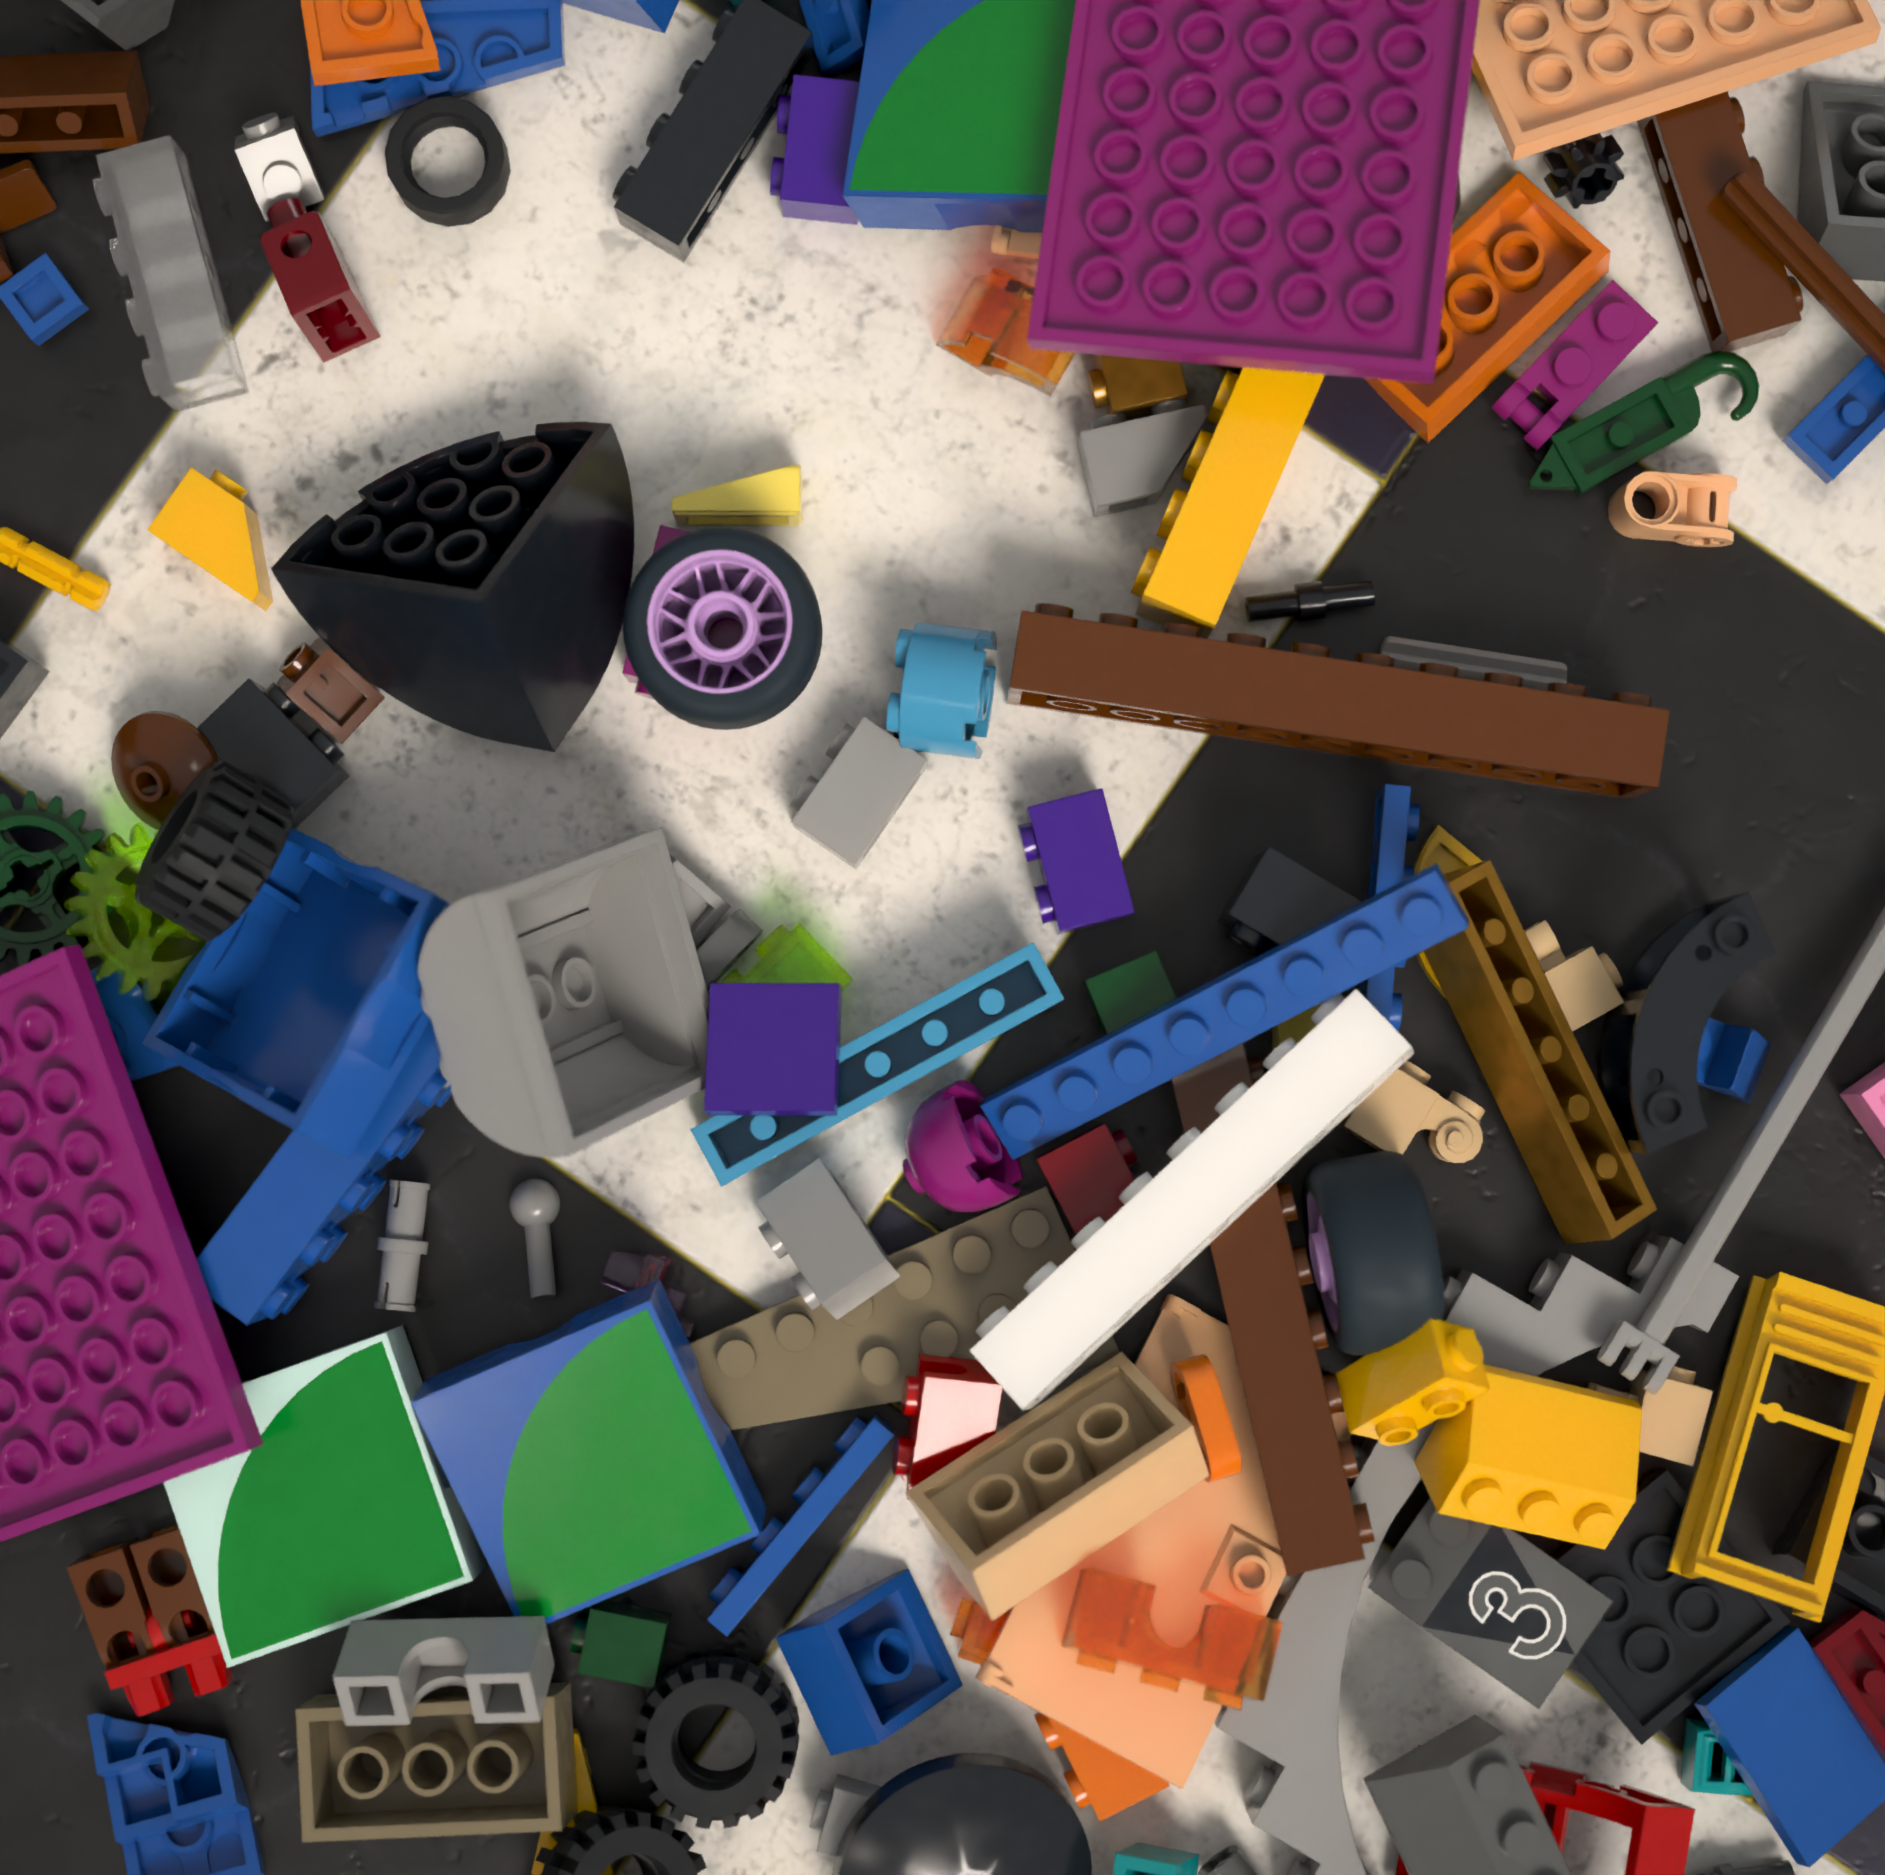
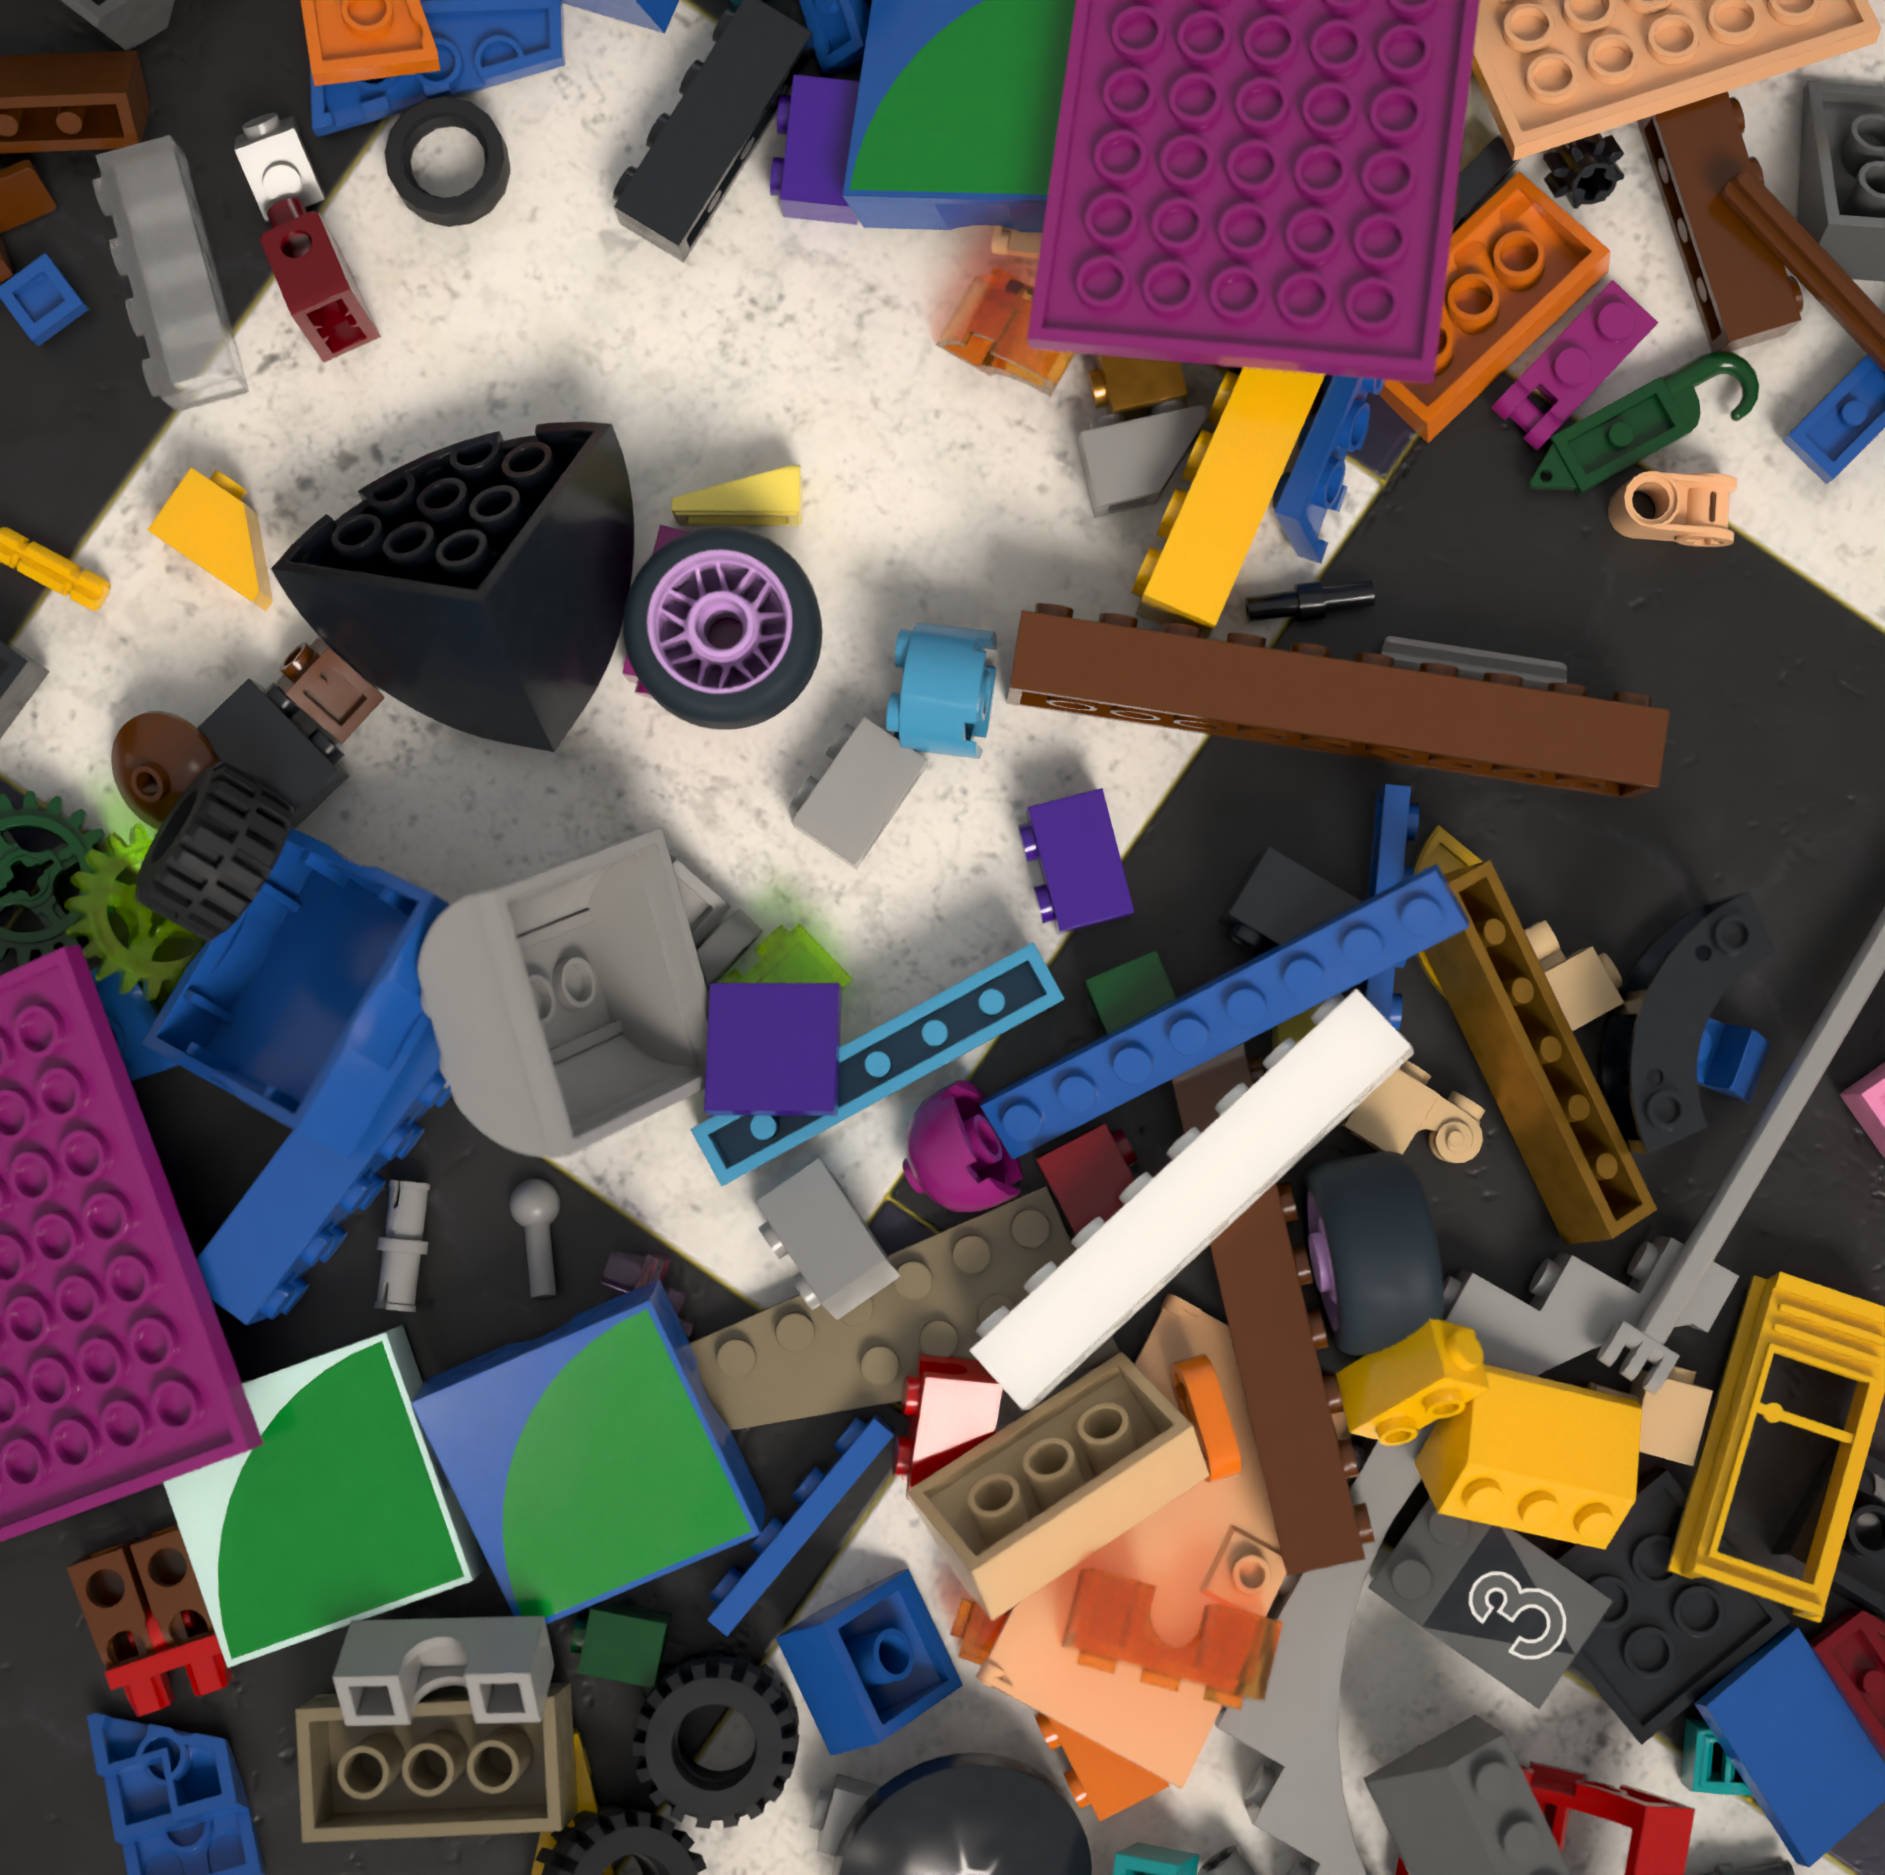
none -> blue wing [1273,374,1385,564]
none -> black beam [1452,134,1522,233]

